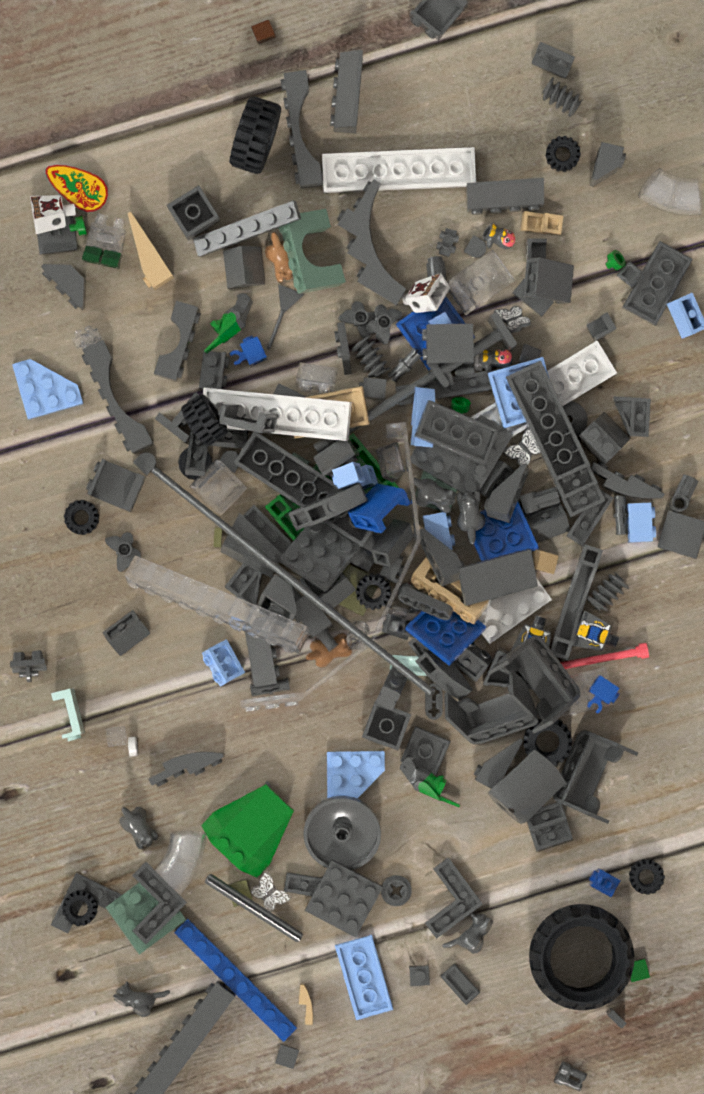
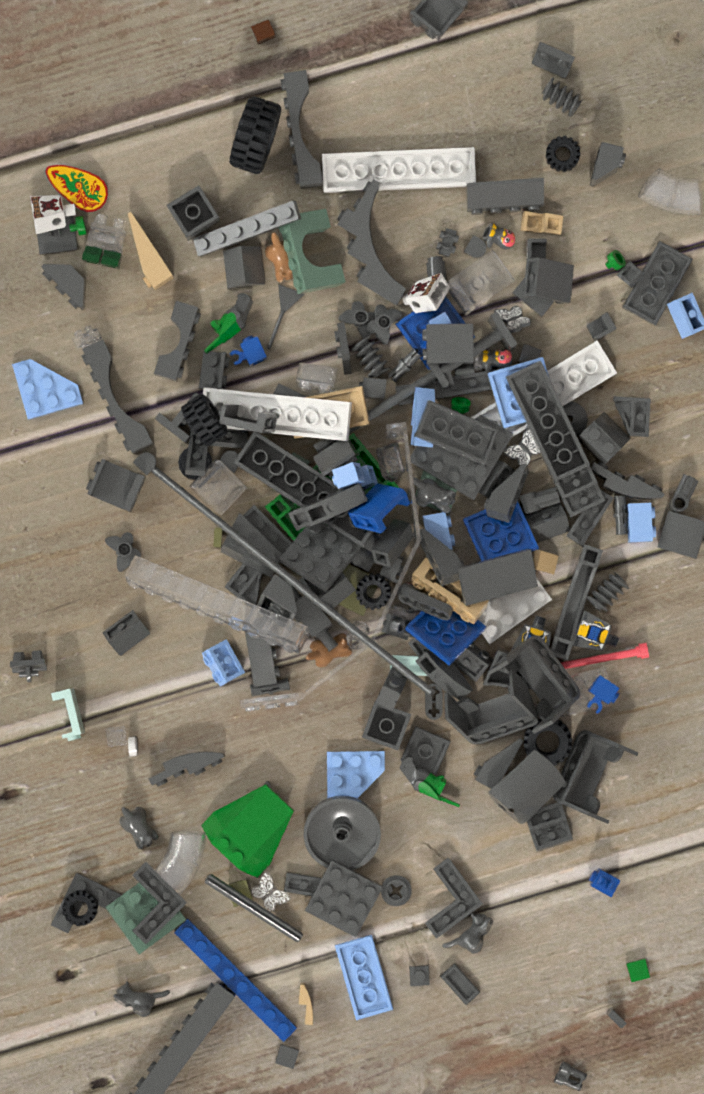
black tyre [64,500,99,535] -> none
dark grey slope [330,50,363,134] -> none
dark grey animal [456,491,485,545] -> none
black tyre [529,904,635,1011] -> none
black tyre [629,859,665,895] -> none

